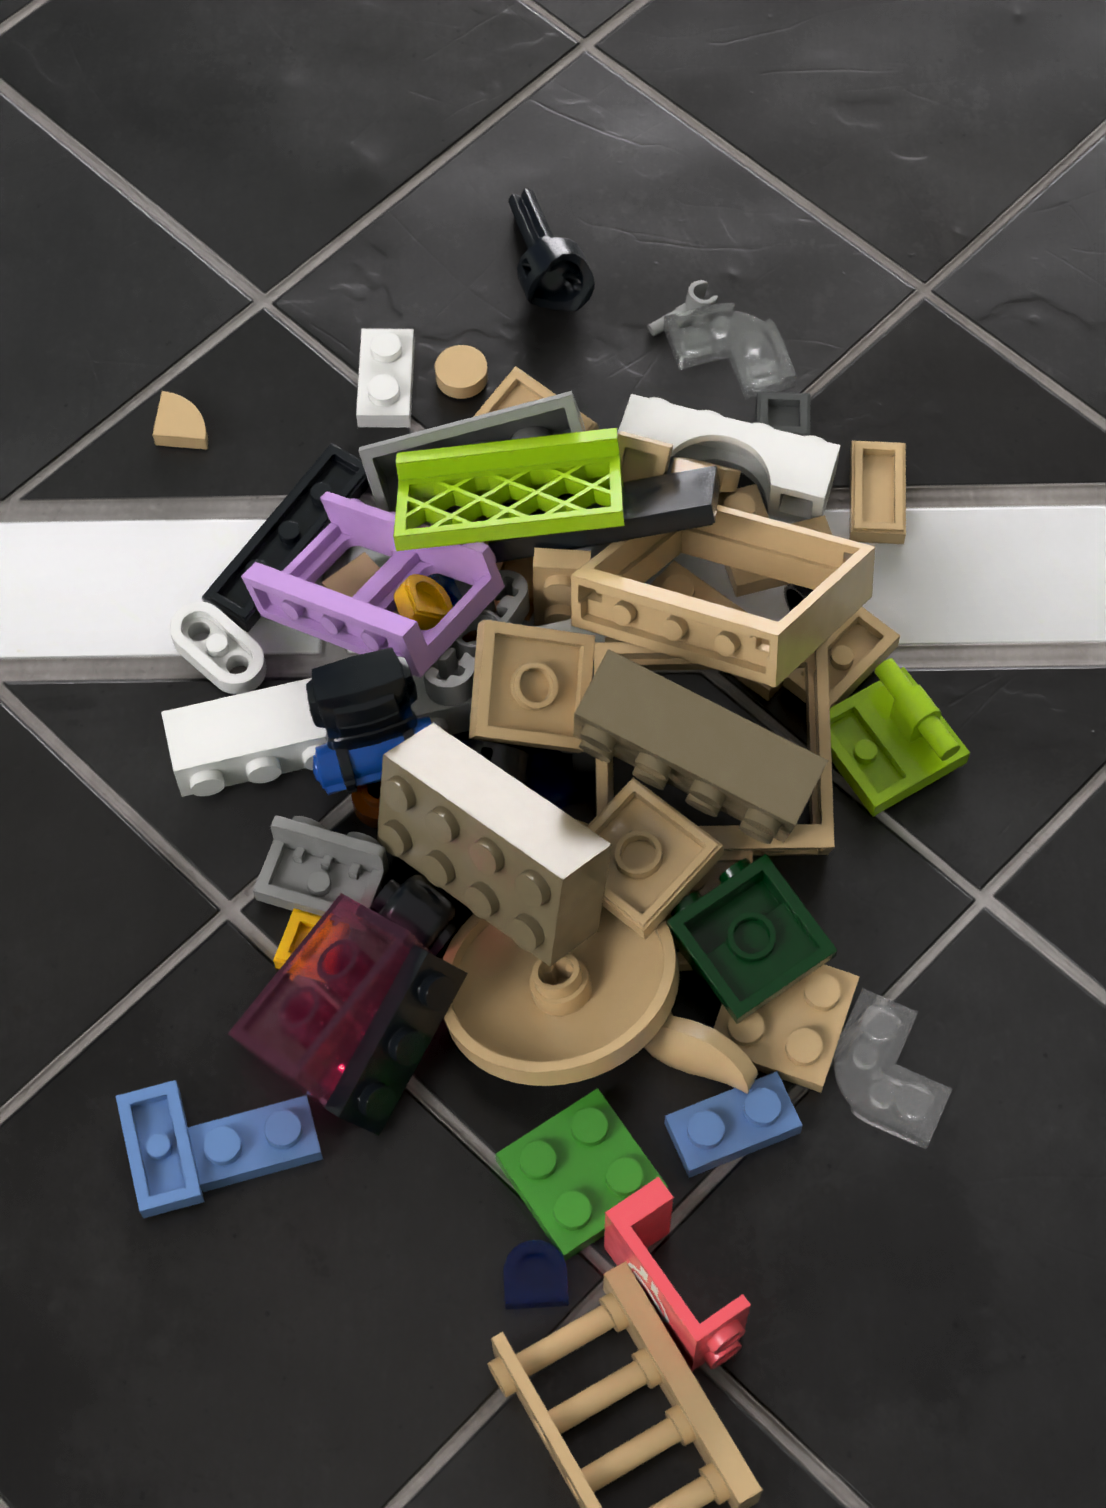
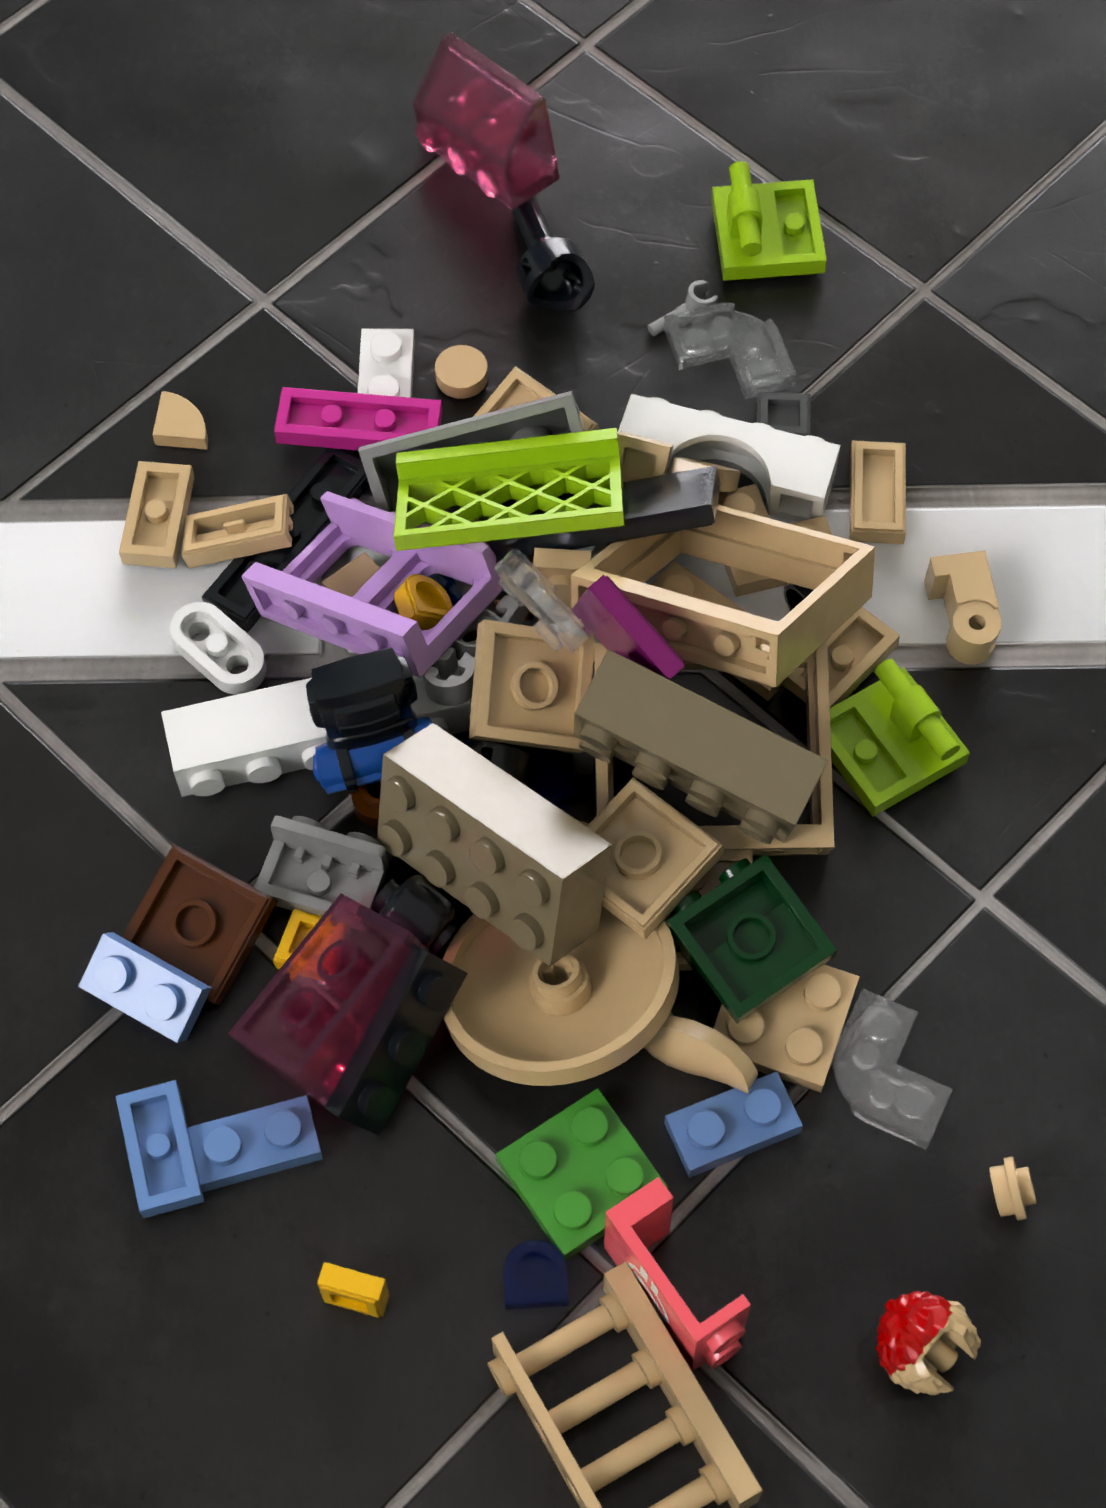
none -> plate [78,932,212,1043]
none -> tan plate [119,461,195,569]
none -> reddish brown tile [122,844,278,1006]
none -> tan tile [182,494,294,568]
none -> dark pink plate [274,387,442,451]
none -> yellow tile [317,1262,390,1318]
none -> clear pink slope [413,33,560,210]
none -> clear plate [494,548,594,653]
none -> magenta tile [571,574,685,680]
none -> lime plate [711,161,827,281]
none -> piece [875,1291,981,1395]
none -> tan leg [924,550,1002,665]
none -> tan plate [989,1156,1037,1220]

